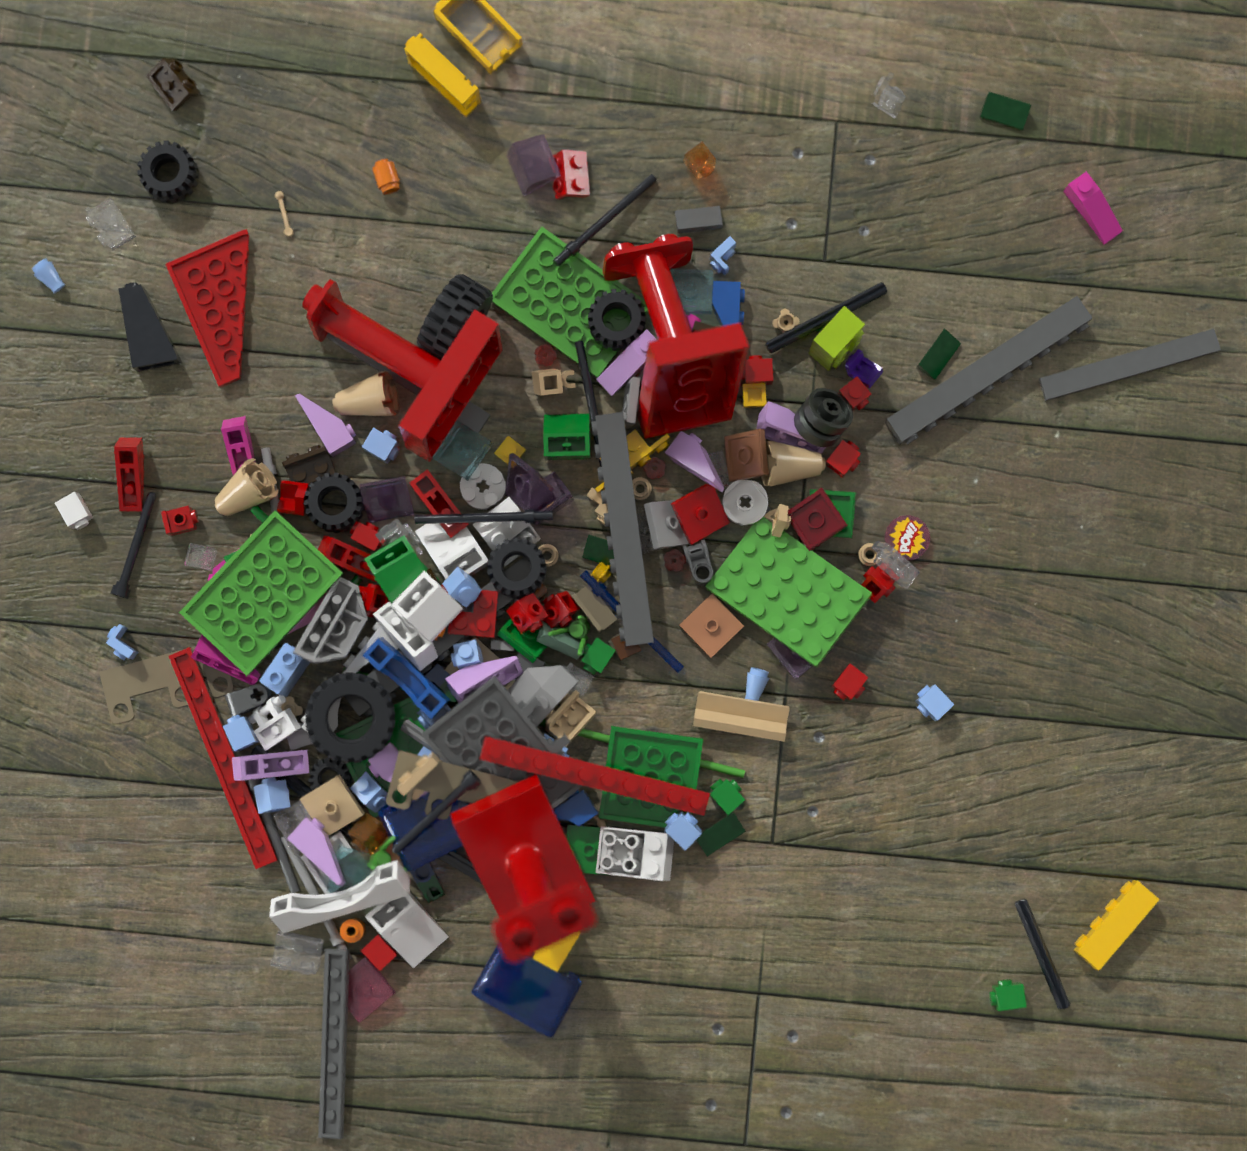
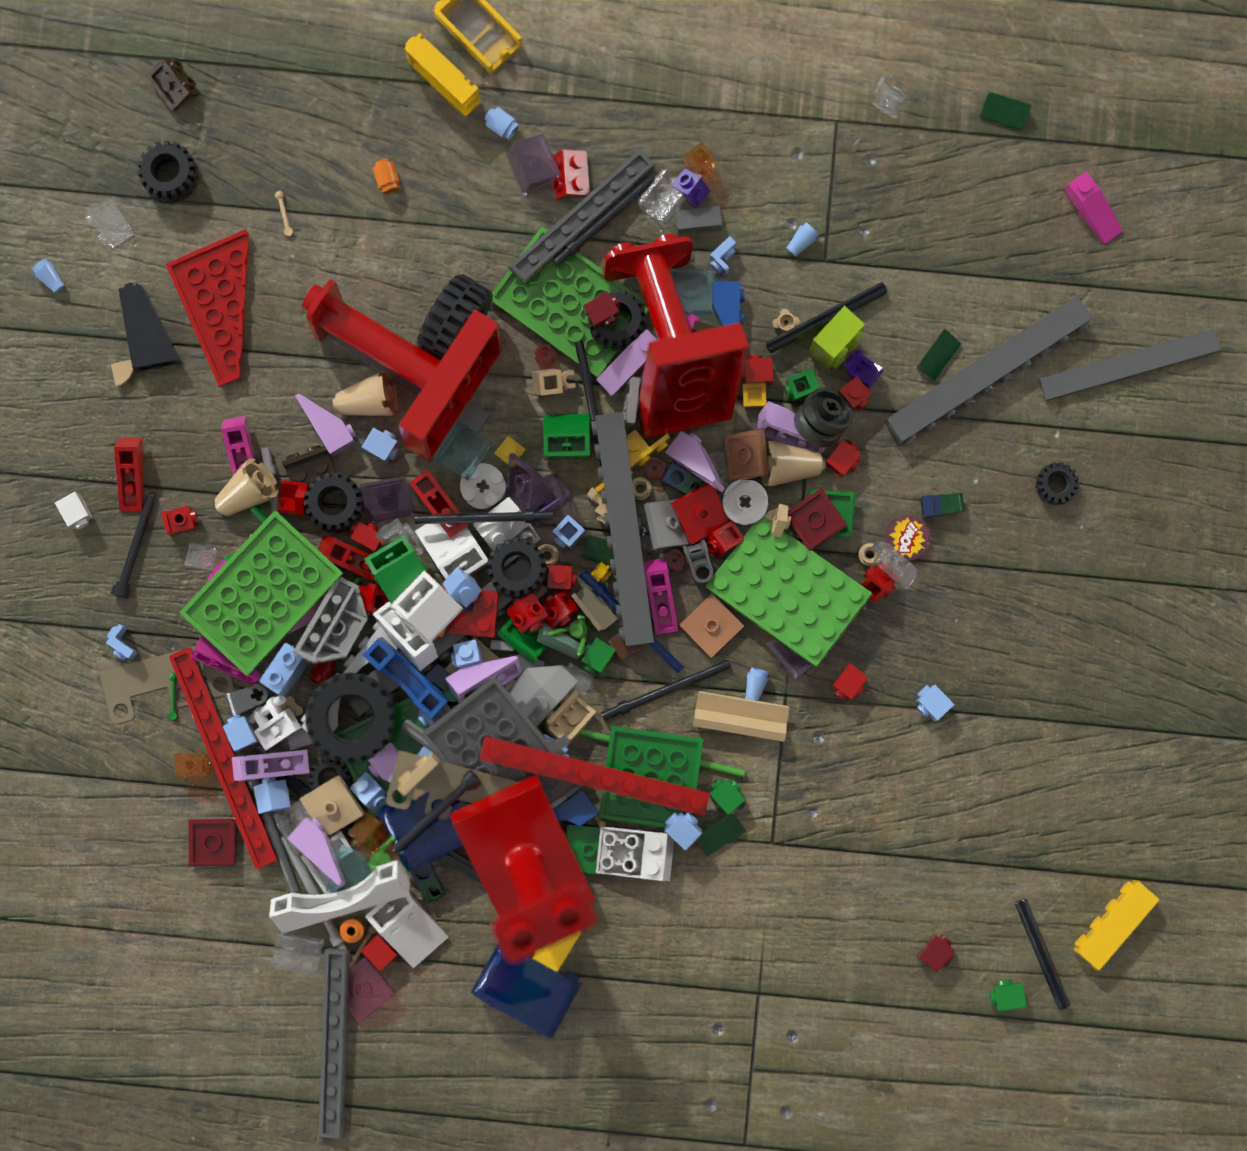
none -> tan tile [111,360,134,387]
none -> green hinge [168,672,178,721]
none -> clear orange brick [175,753,210,777]
none -> dark red plate [189,819,236,866]
none -> red cone [309,660,337,685]
none -> tan hinge [349,926,377,970]
none -> light blue brick [485,107,519,139]
none -> dark grey tile [508,149,655,284]
none -> red brick [547,565,577,592]
none -> light blue brick [552,515,585,549]
none -> dark red brick [583,292,620,330]
none -> black bar [601,660,732,721]
none -> clear bracket [638,168,685,225]
none -> dark pink slope [643,558,678,635]
none -> leg [660,462,706,495]
none -> dark purple bracket [672,168,710,208]
none -> red bracket [705,521,744,559]
none -> green brick [784,368,820,402]
none -> light blue cone [786,223,819,256]
none -> dark red brick [917,934,955,972]
none -> leg [920,493,965,519]
none -> black tyre [1035,462,1079,505]

